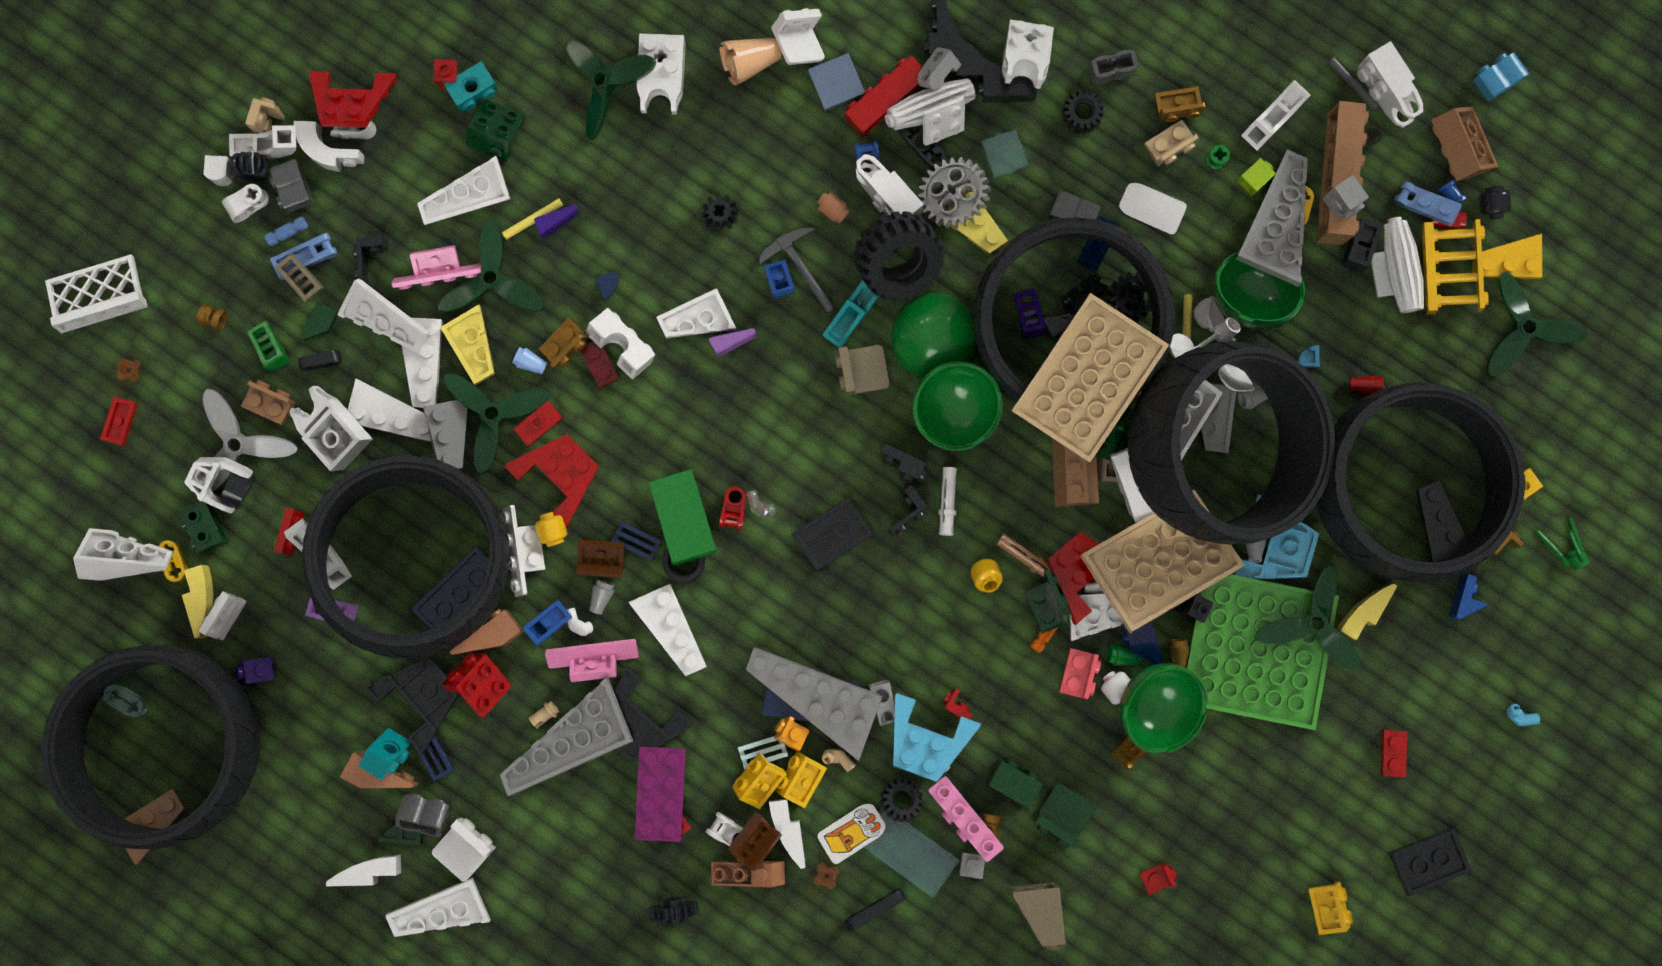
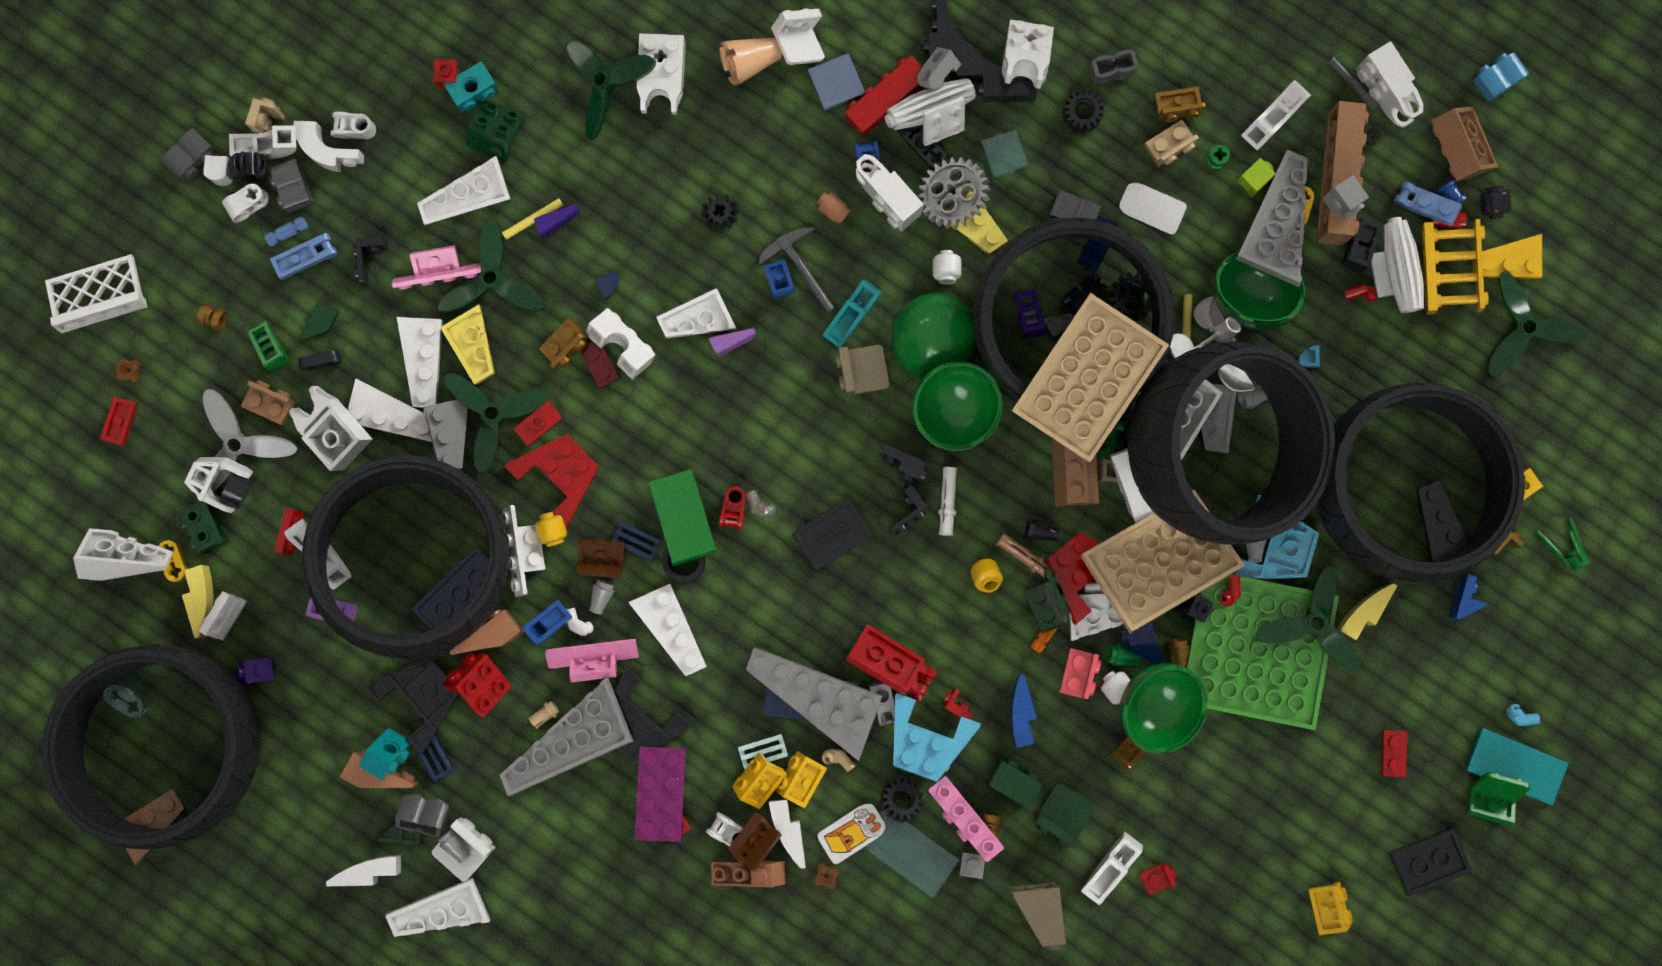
dark tan slope [275,253,324,302] -> none
red wing [309,71,397,128] -> none
white wing [337,278,429,352] -> none
light blue cone [512,347,547,375] -> none
black gear [648,897,699,925] -> none
light orange bracket [774,716,810,751] -> none
black beam [843,887,907,932] -> none
black tyre [854,211,945,301] -> none
red cone [1349,375,1383,395] -> none
none -> dark grey brick [161,128,216,181]
none -> light grey cone [437,828,471,863]
none -> red tile [846,624,937,702]
none -> white head [932,250,962,285]
none -> blue slope [1010,674,1037,748]
none -> black cone [1025,519,1060,541]
none -> white slope [1081,831,1143,906]
none -> red arm [1219,576,1241,607]
none -> red arm [1344,284,1378,303]
none -> teal tile [1465,728,1568,806]
none -> green bracket [1466,772,1530,826]

